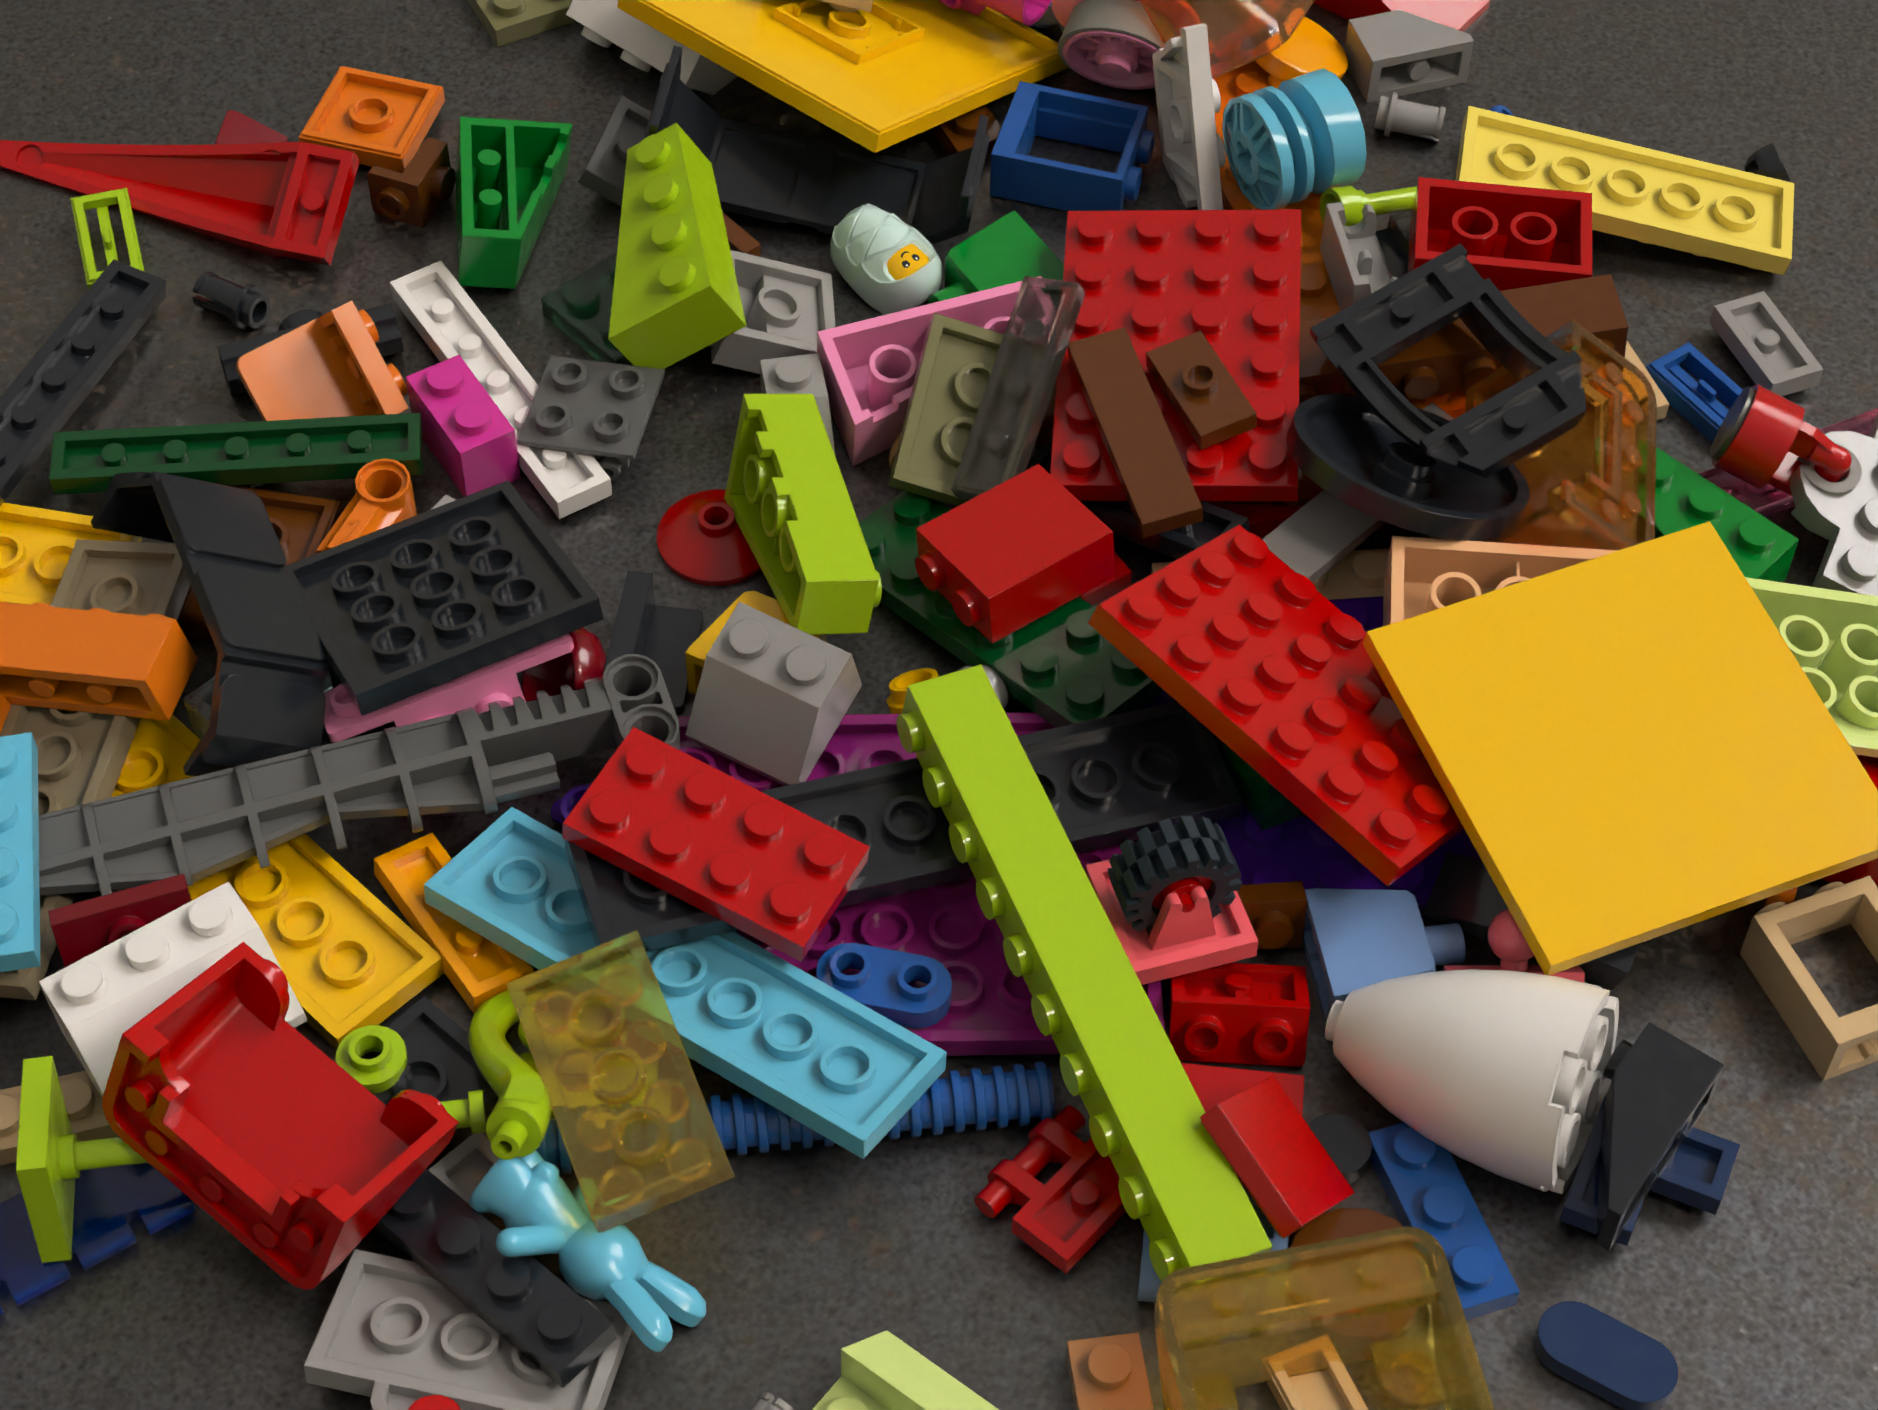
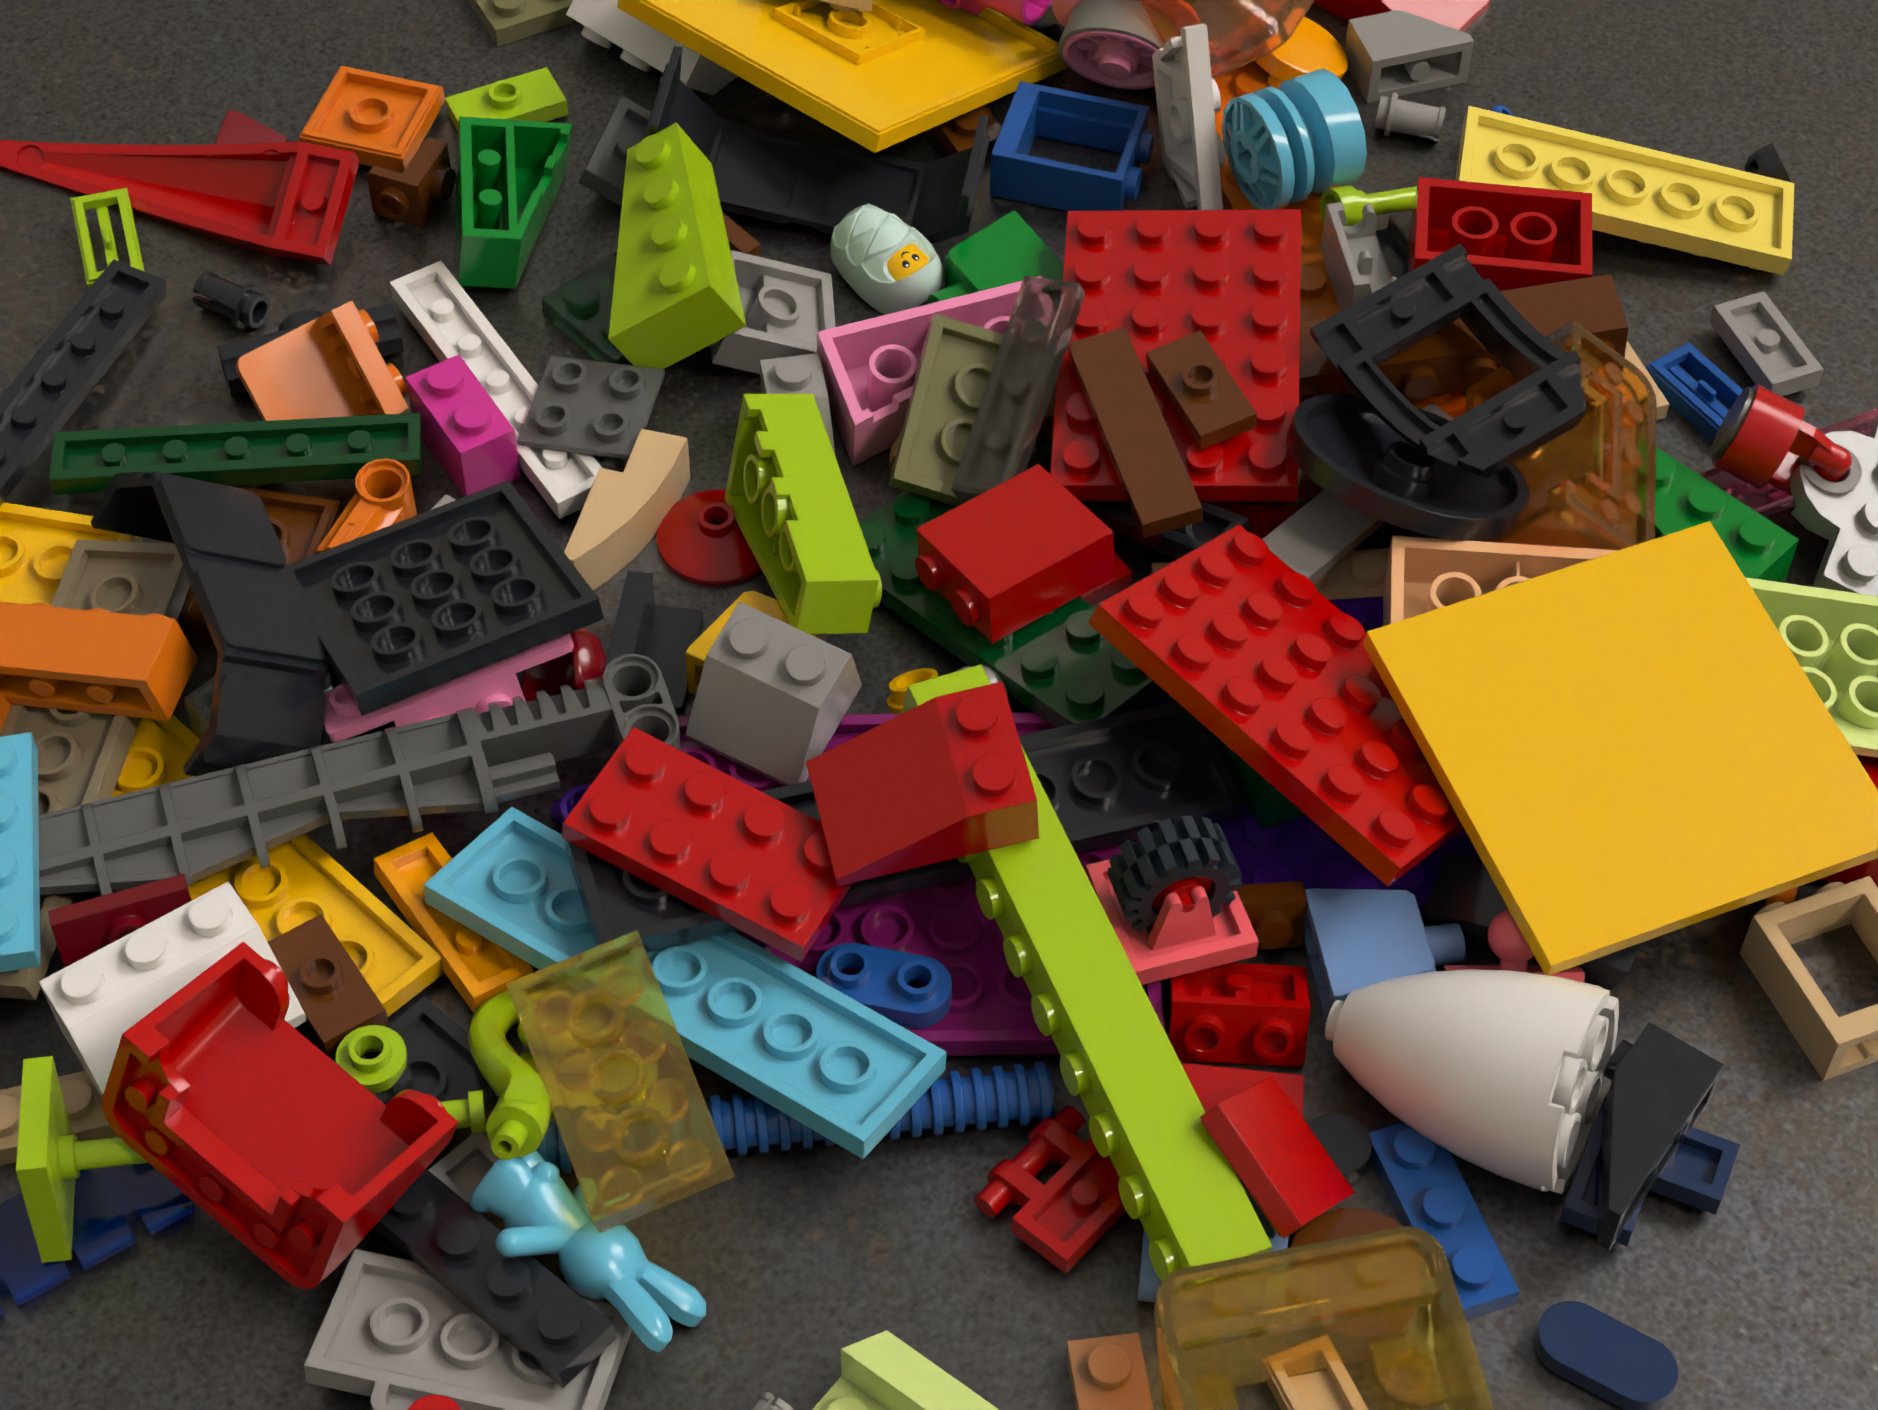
none -> reddish brown plate [268,914,389,1056]
none -> lime plate [445,67,568,131]
none -> tan slope [564,429,690,590]
none -> red slope [806,681,1039,887]

